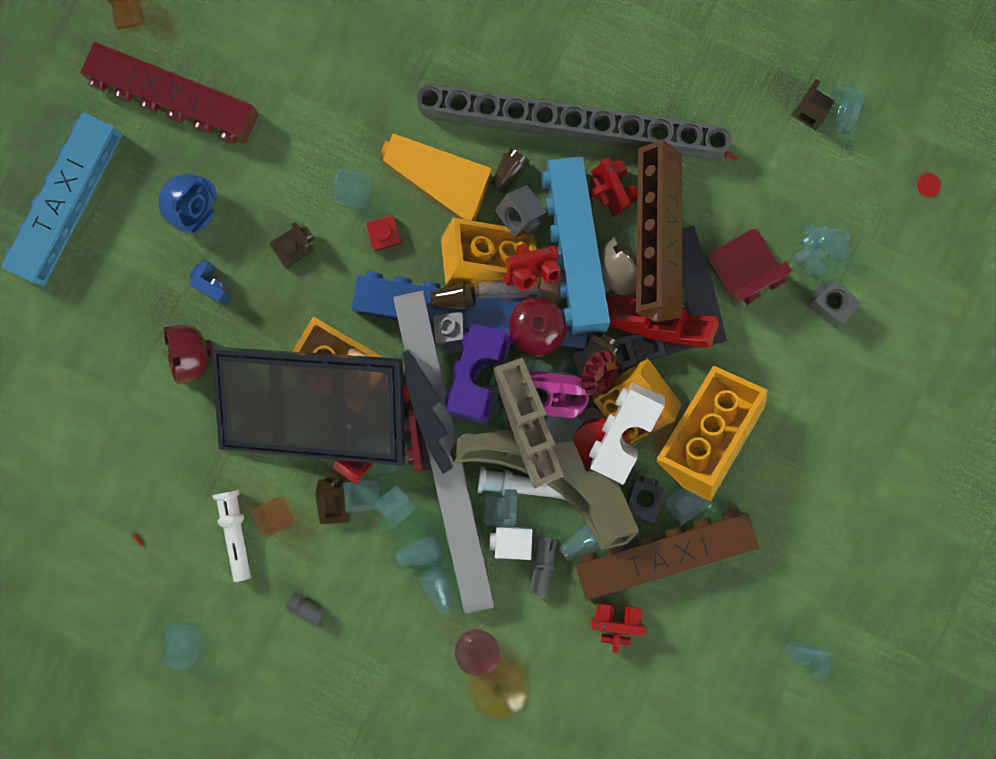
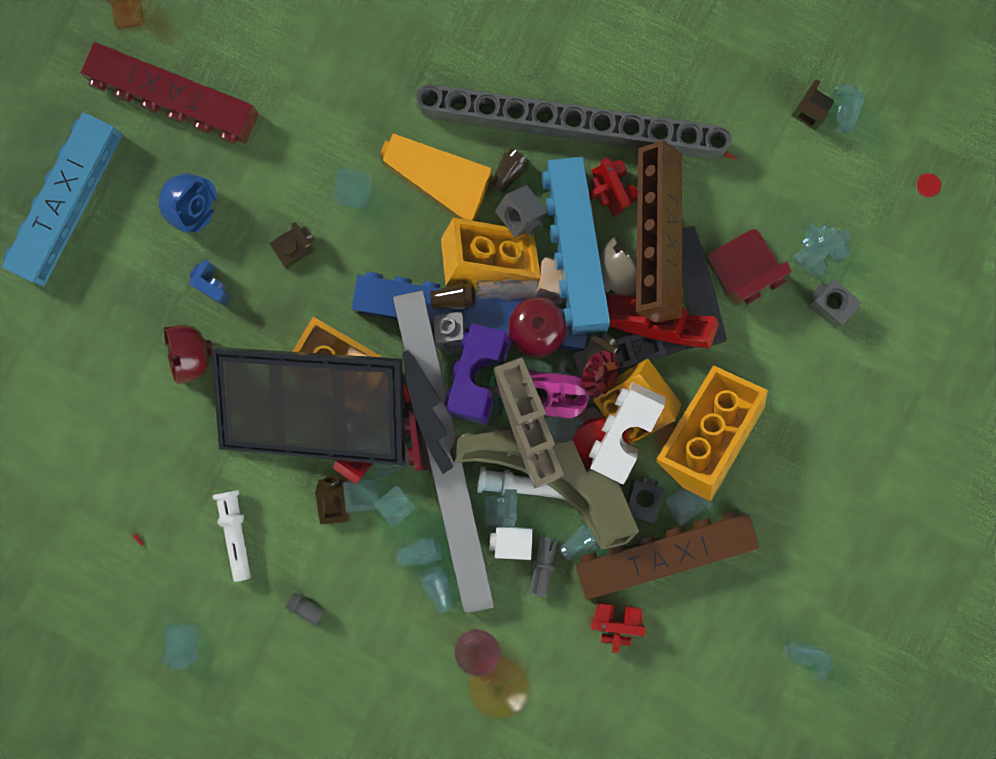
clear orange panel [250,496,296,537] -> none
red plate [366,215,402,252] -> none
red hips [503,244,561,291] -> none

